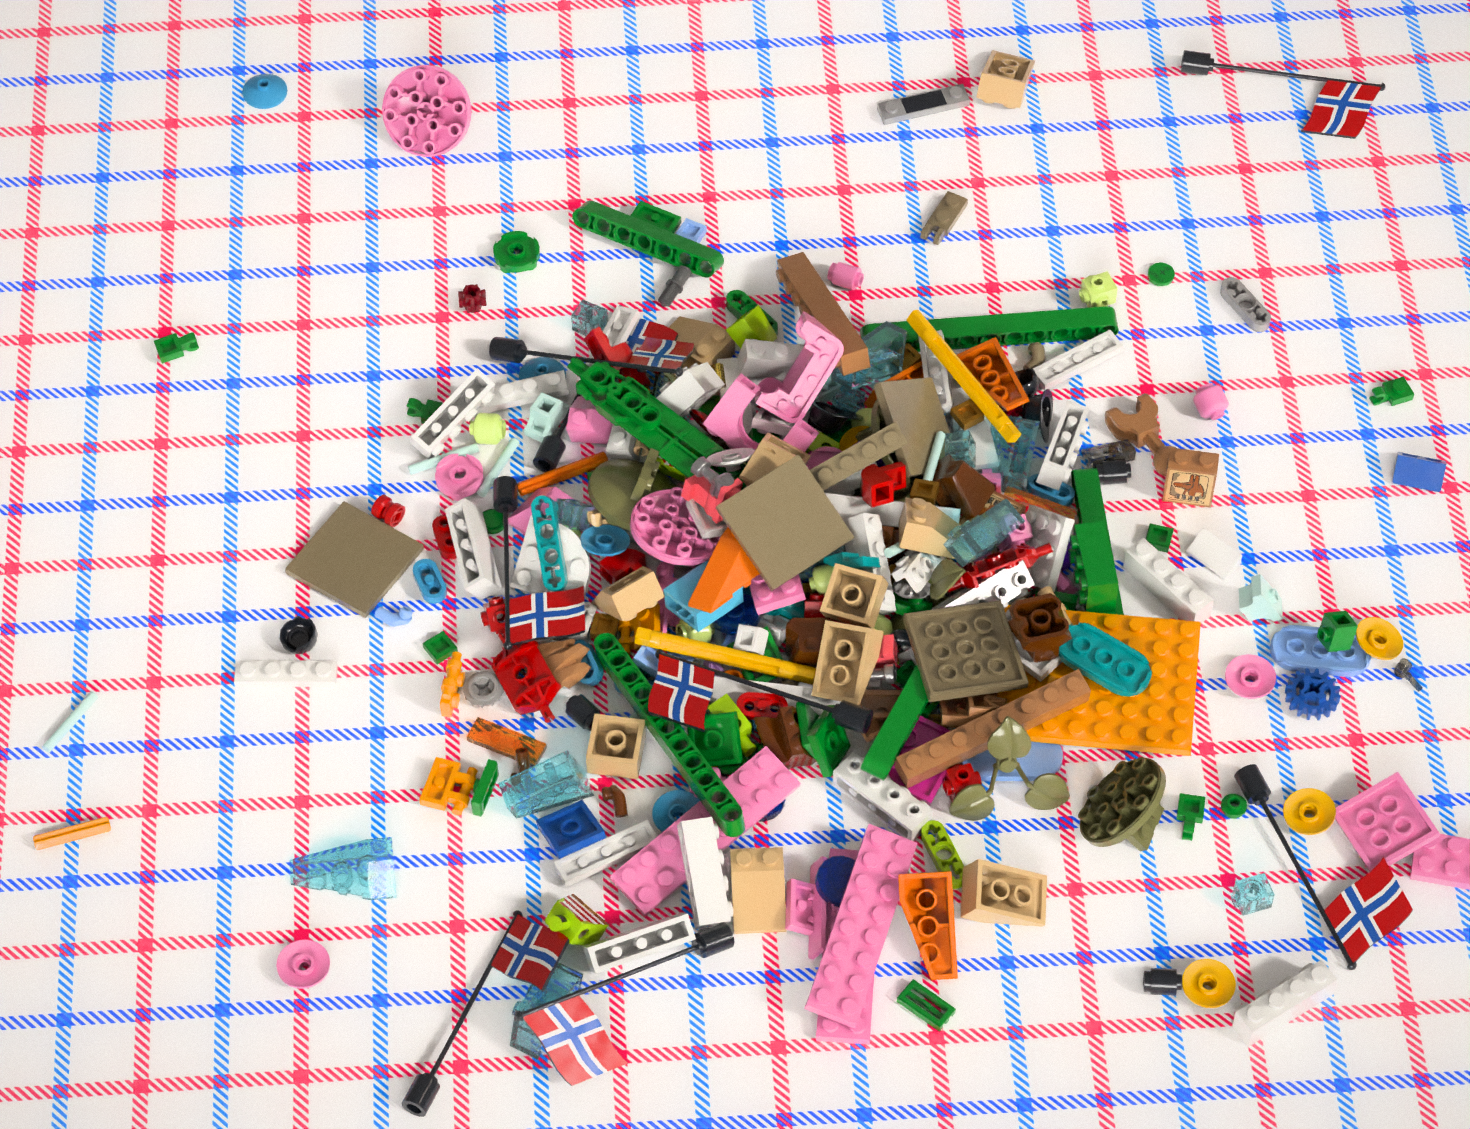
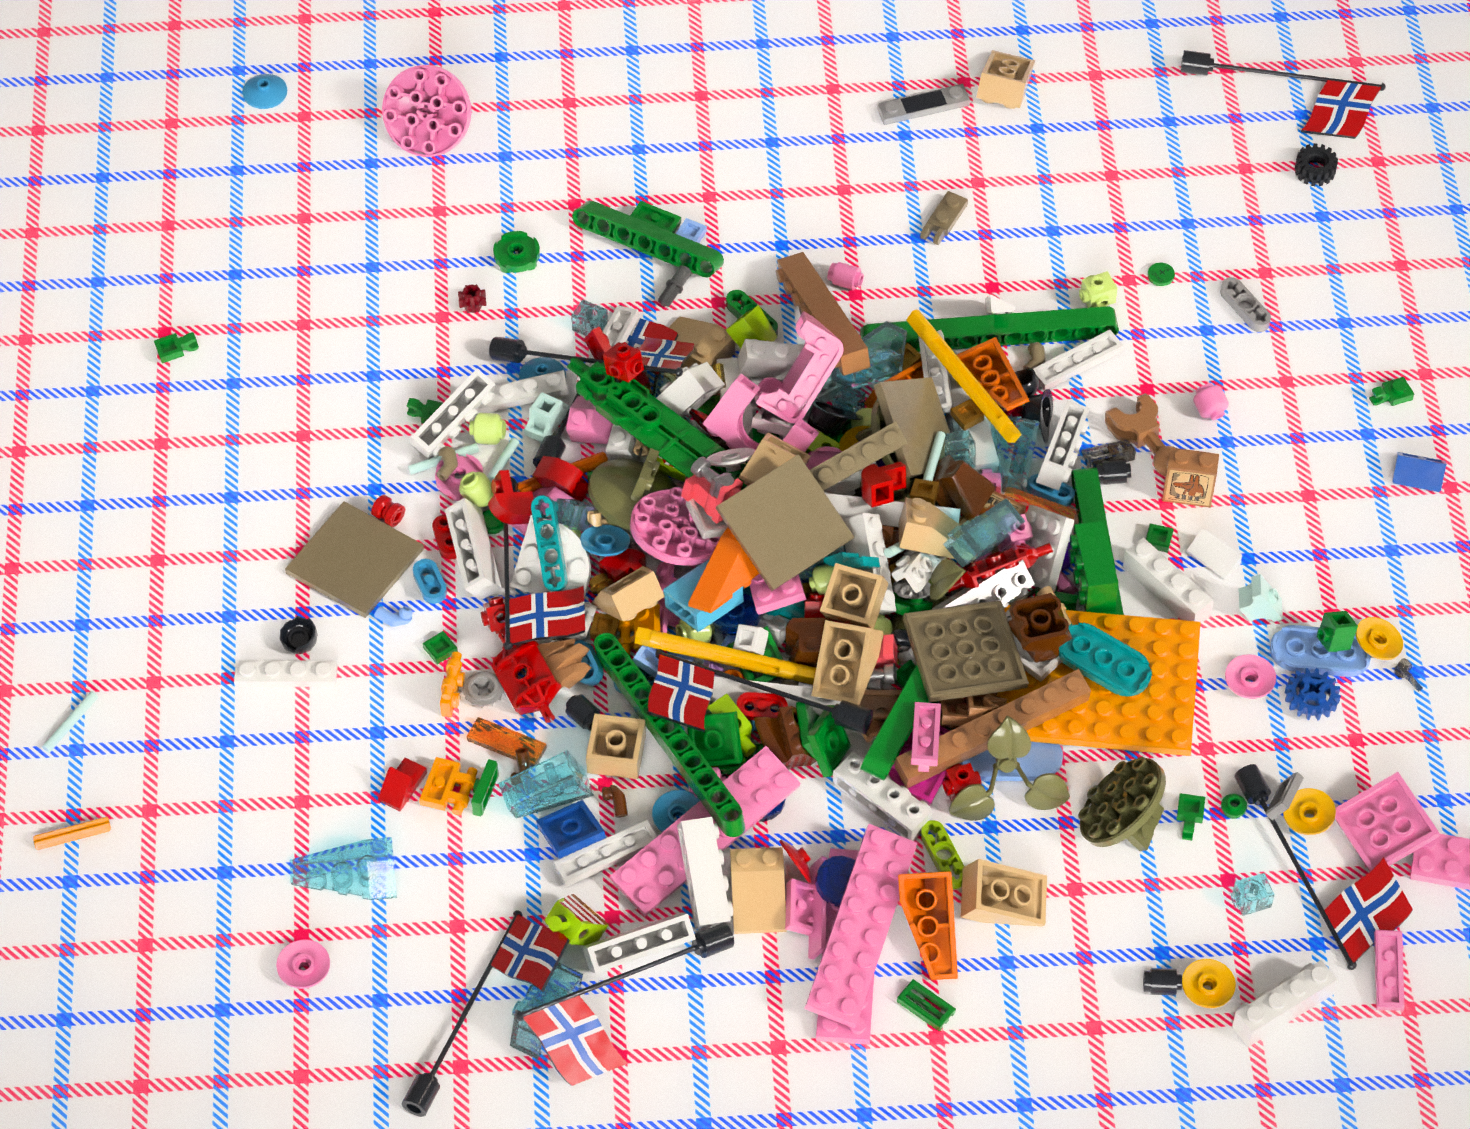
none -> red slope [378,757,427,812]
none -> dark tan arm [436,446,458,481]
none -> yellowish green head [459,471,494,507]
none -> red brick [488,470,534,525]
none -> red brick [532,456,588,506]
none -> pearl gold plate [589,573,613,594]
none -> red brick [603,342,644,383]
none -> red dish [779,839,812,884]
none -> bright pink plate [911,702,941,772]
none -> white slope [985,295,1015,315]
none -> light grey tile [1266,772,1304,820]
none -> black tyre [1294,143,1338,187]
none -> bright pink tile [1374,930,1405,1011]

